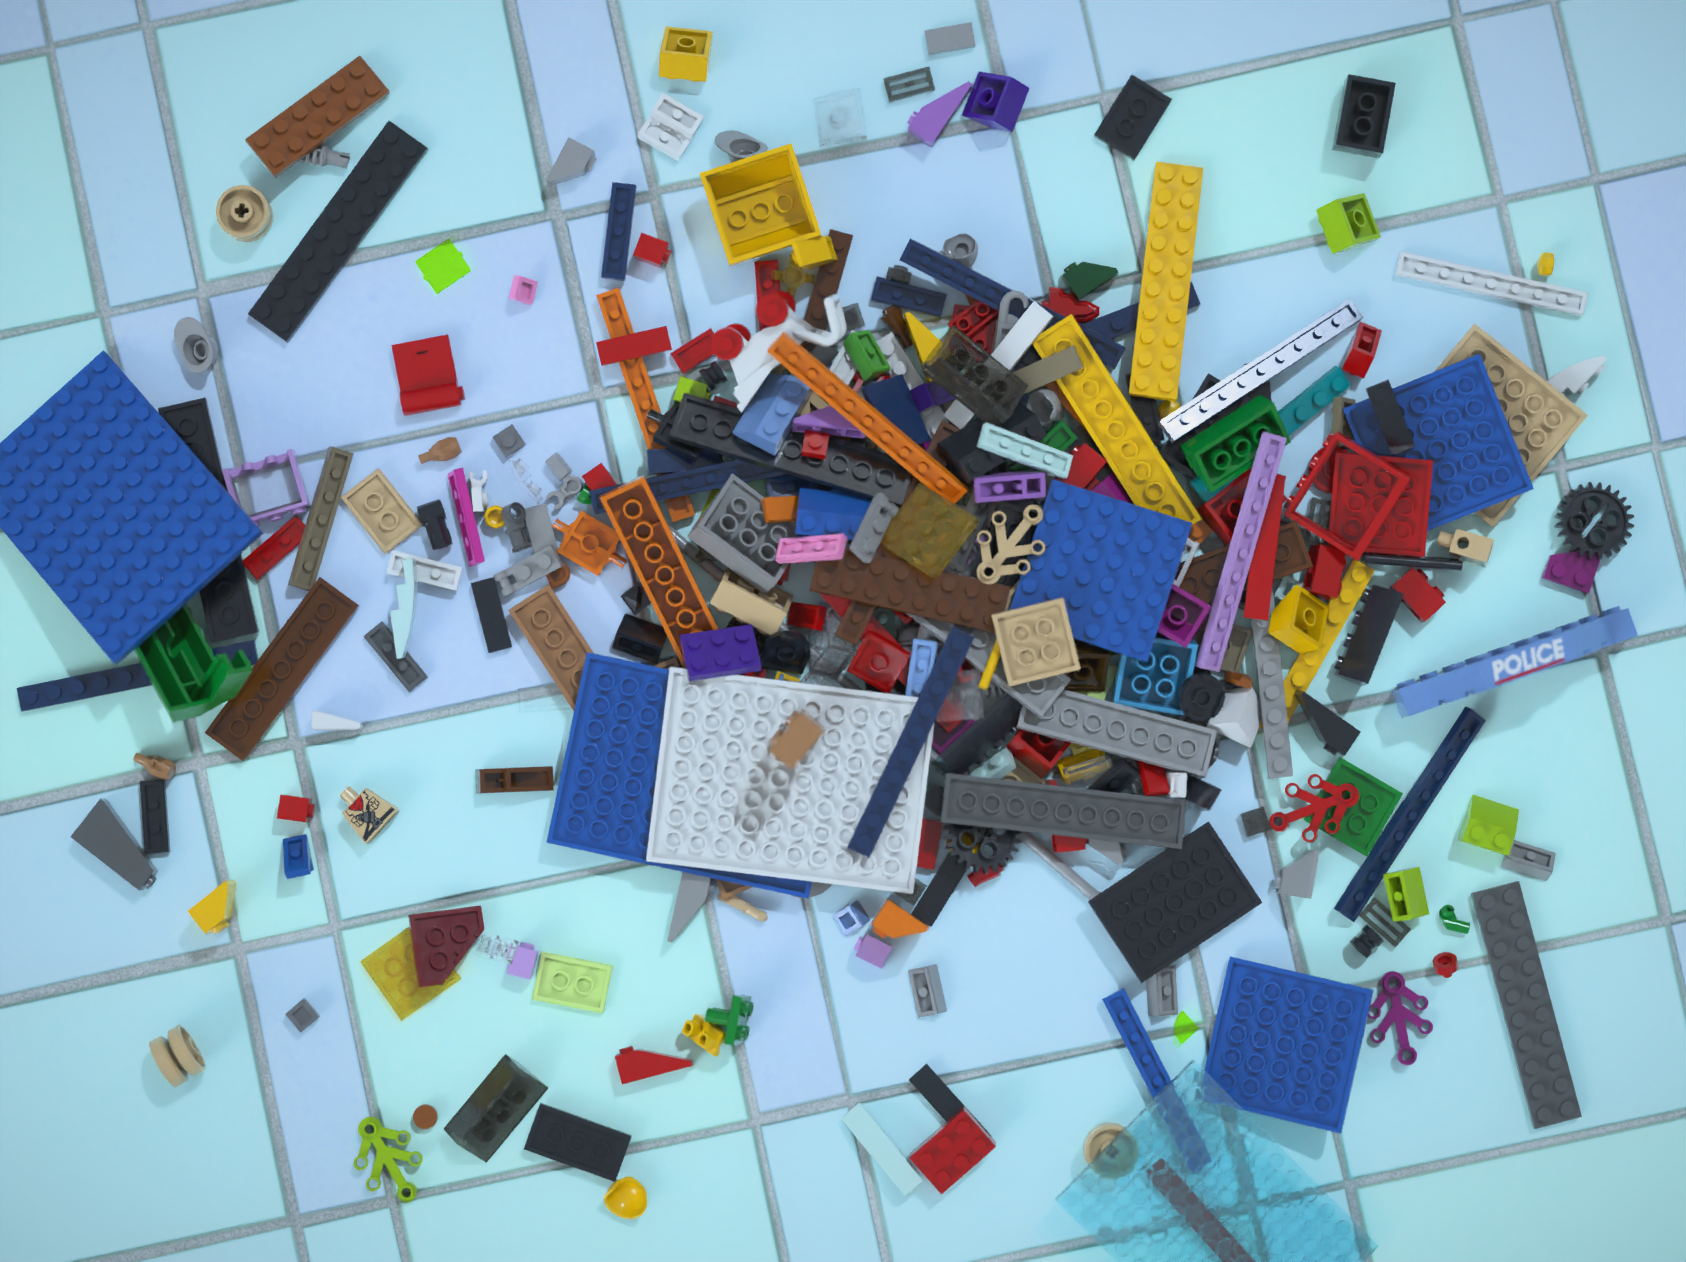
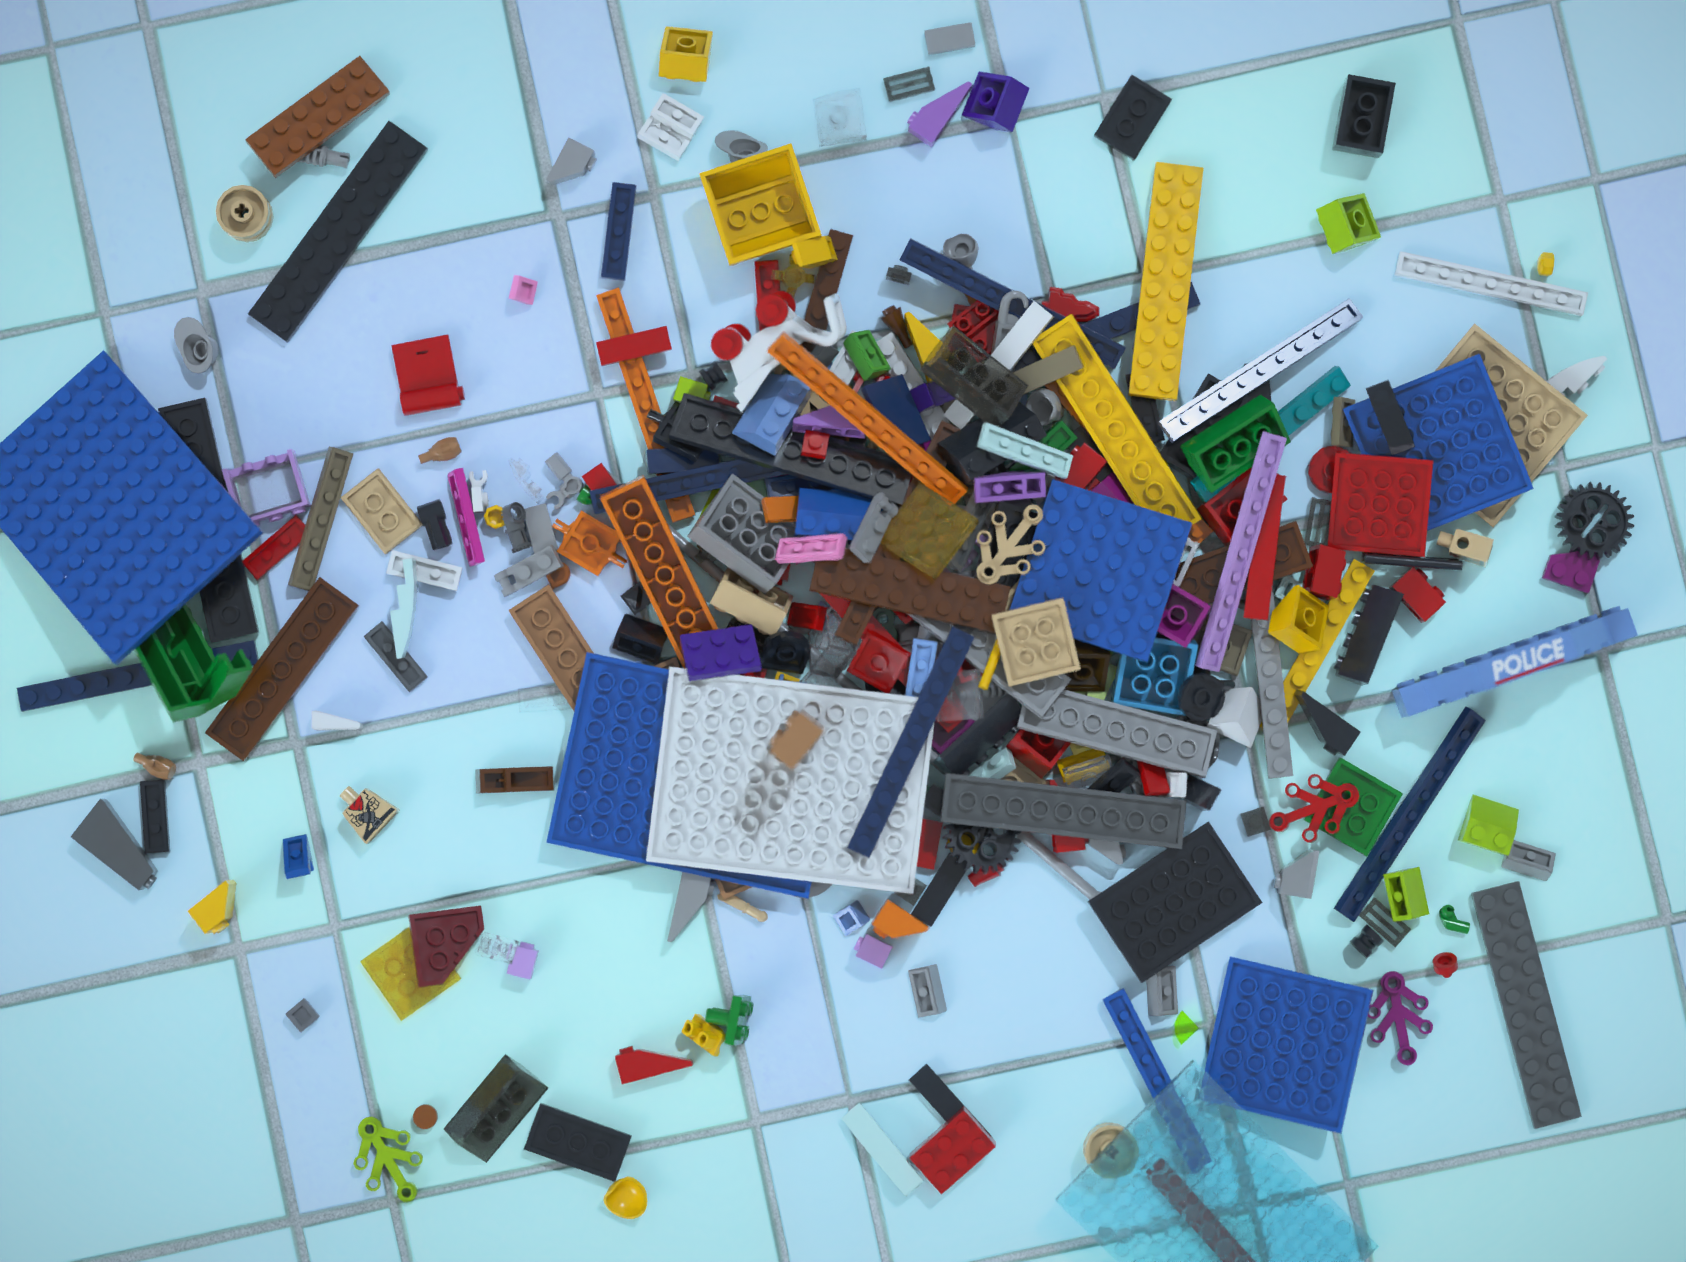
tan wheel [149,1024,206,1088] -> none
red brick [277,794,315,823] -> none
clear neon green piece [414,238,472,294] -> none
black tile [471,577,513,653] -> none
flat silver plate [492,424,526,458] -> none
yellowish green tile [532,951,613,1013] -> none
red brick [633,232,672,268] -> none
red tile [670,328,715,375] -> none
clear smoke plate [842,303,865,332] -> none
dark blue tile [871,276,947,318] -> none
dark green slope [1061,262,1119,301] -> none
yellow tile [1158,400,1180,420] -> none
dark orange tile [1223,670,1253,689] -> none
red window [1283,431,1412,561] -> none
red slope [1342,321,1382,379] -> none

